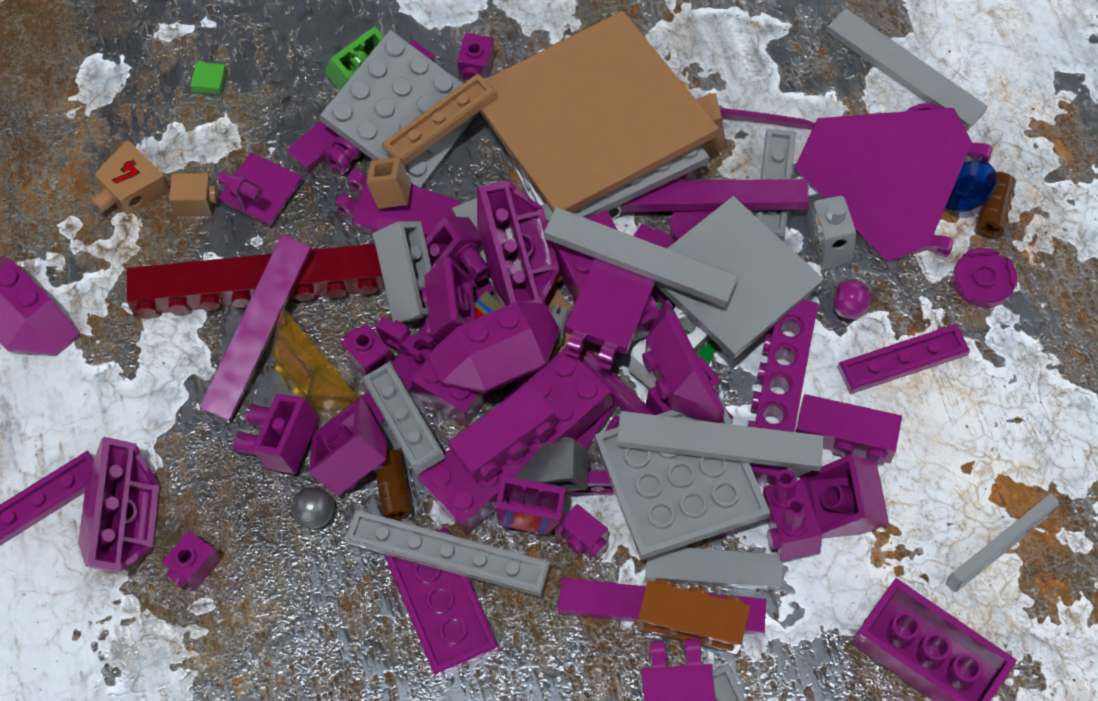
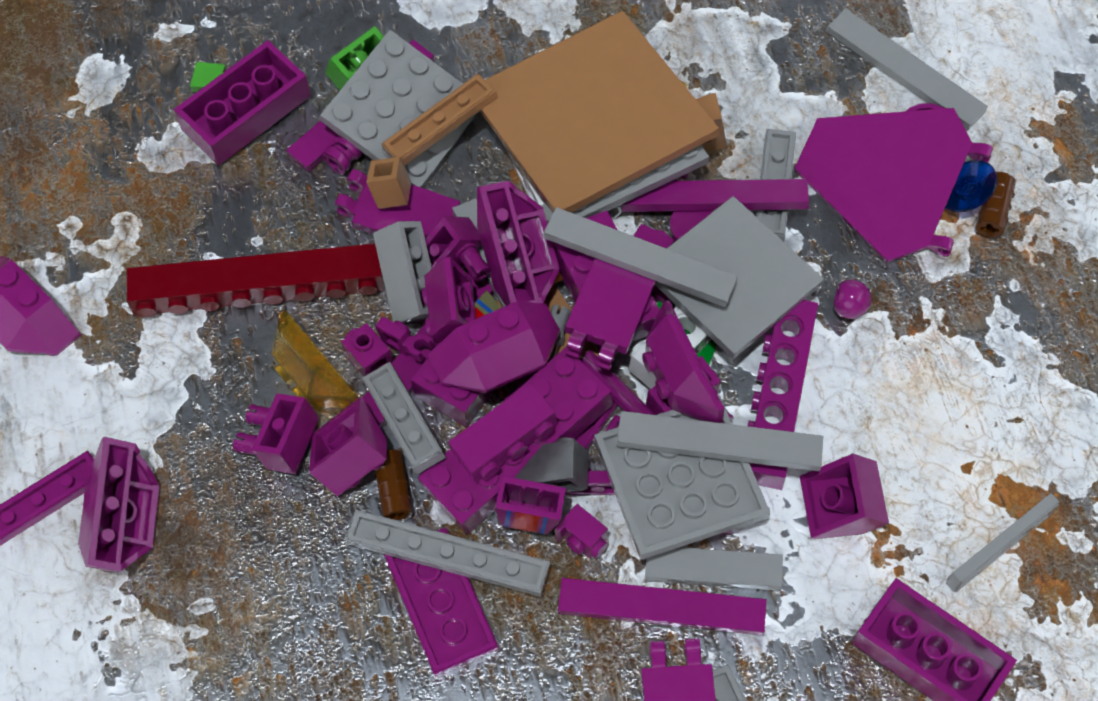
medium nougat torso [90,140,170,214] -> none
magenta brick [162,531,221,591] -> none
medium nougat brick [169,173,218,216] -> none
magenta tile [199,234,312,422] -> none
magenta plate [218,152,303,226] -> none
flat silver piece [291,487,334,529] -> none
magenta brick [457,33,495,81] -> none
dark orange brick [637,579,750,655] -> none
magenta sword [720,108,815,130] -> none
magenta brick [762,469,823,561] -> none
magenta brick [795,394,902,464] -> none
light grey torso [805,196,856,270] -> none
magenta tile [837,324,970,395] -> none
magenta tile [952,248,1017,308] -> none
none -> magenta brick [174,40,311,166]

